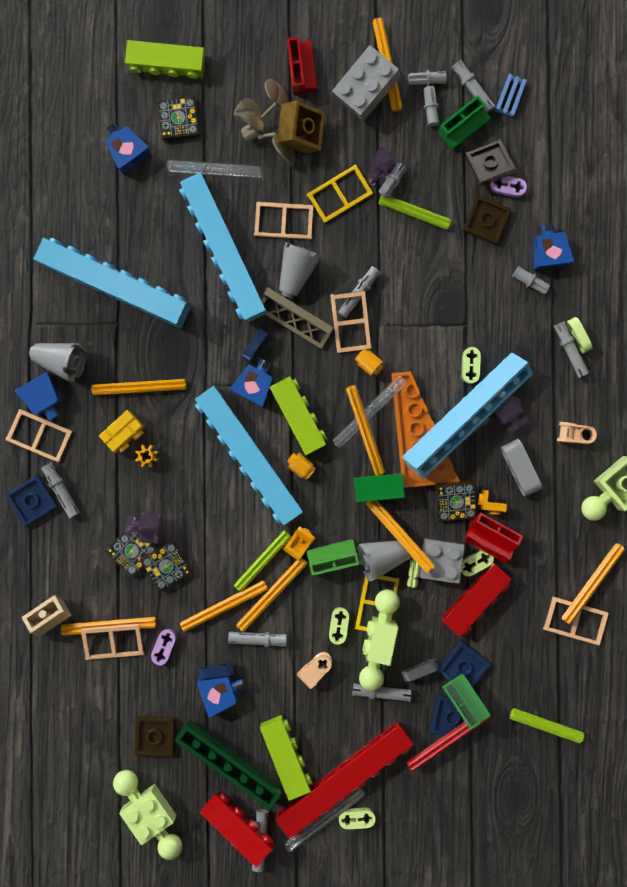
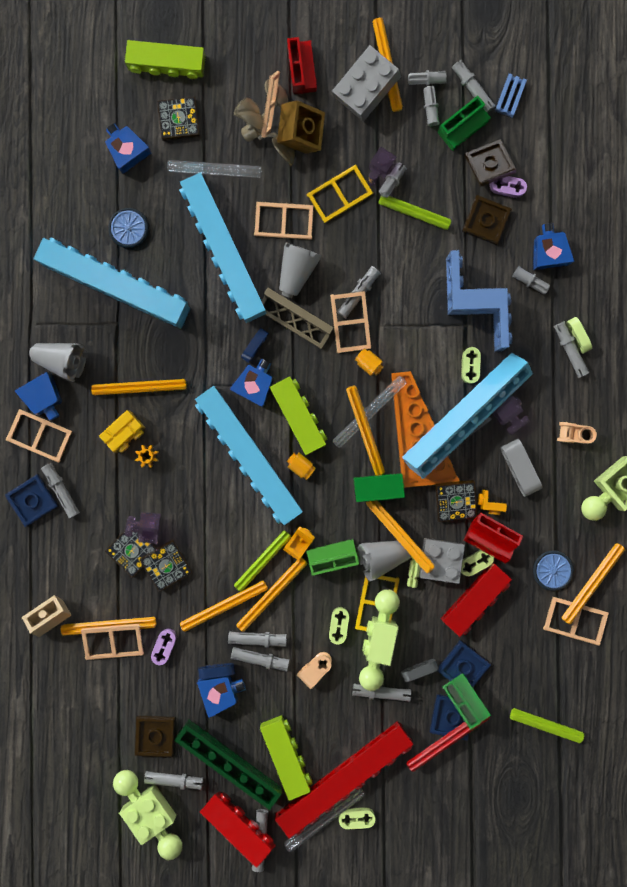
none -> medium blue wheel [108,208,148,248]
none -> light grey pin [144,771,204,790]
none -> light grey pin [231,647,290,672]
none -> light nougat window [261,71,280,138]
none -> medium blue bracket [446,250,512,352]
none -> medium blue wheel [533,551,574,591]

